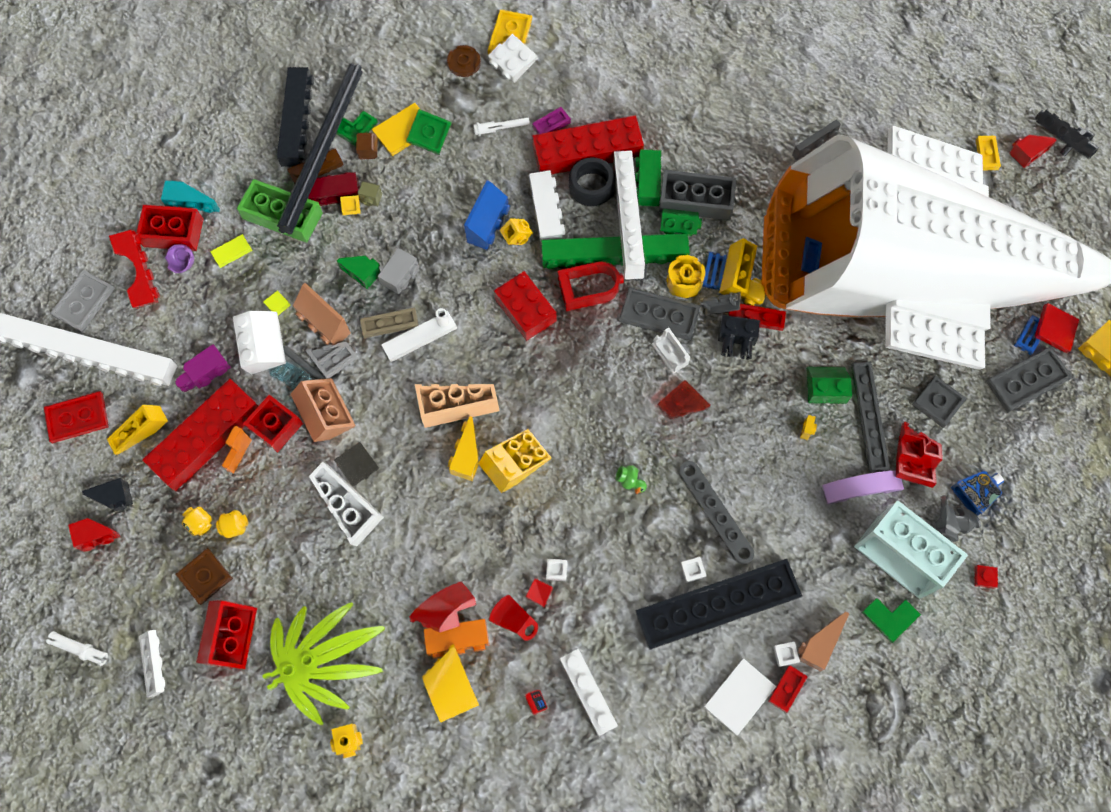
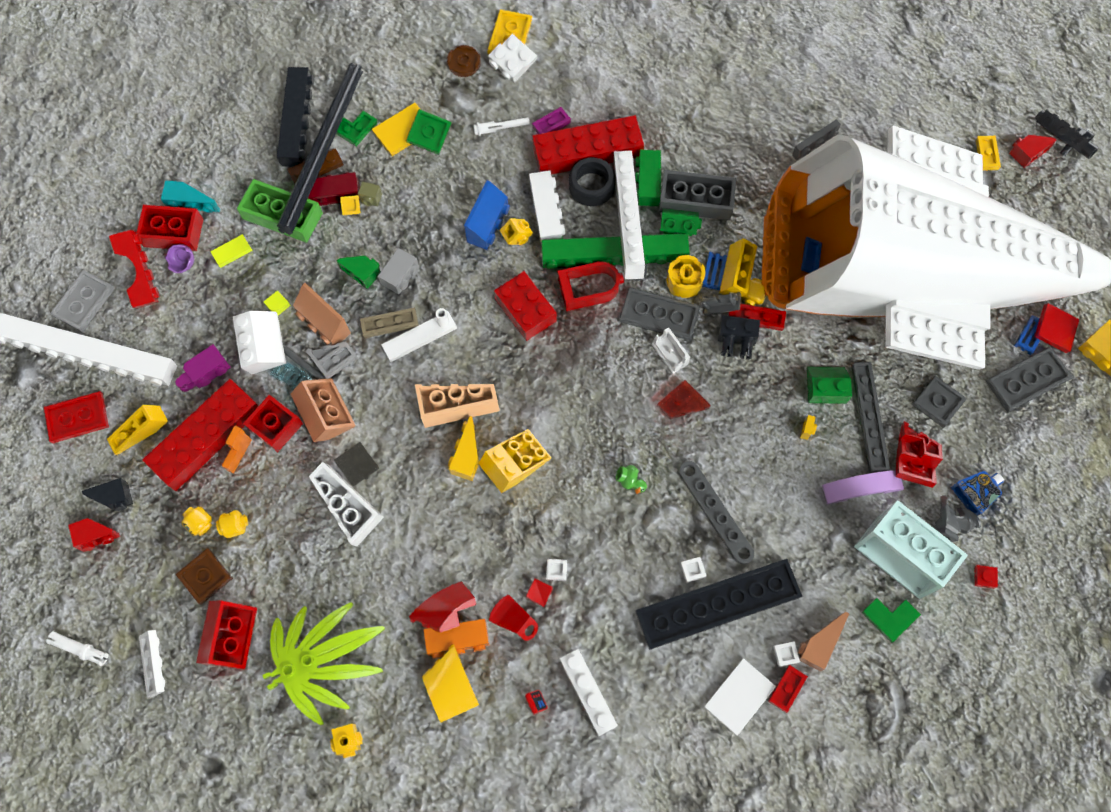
reddish brown piece [356,133,378,160] -> none

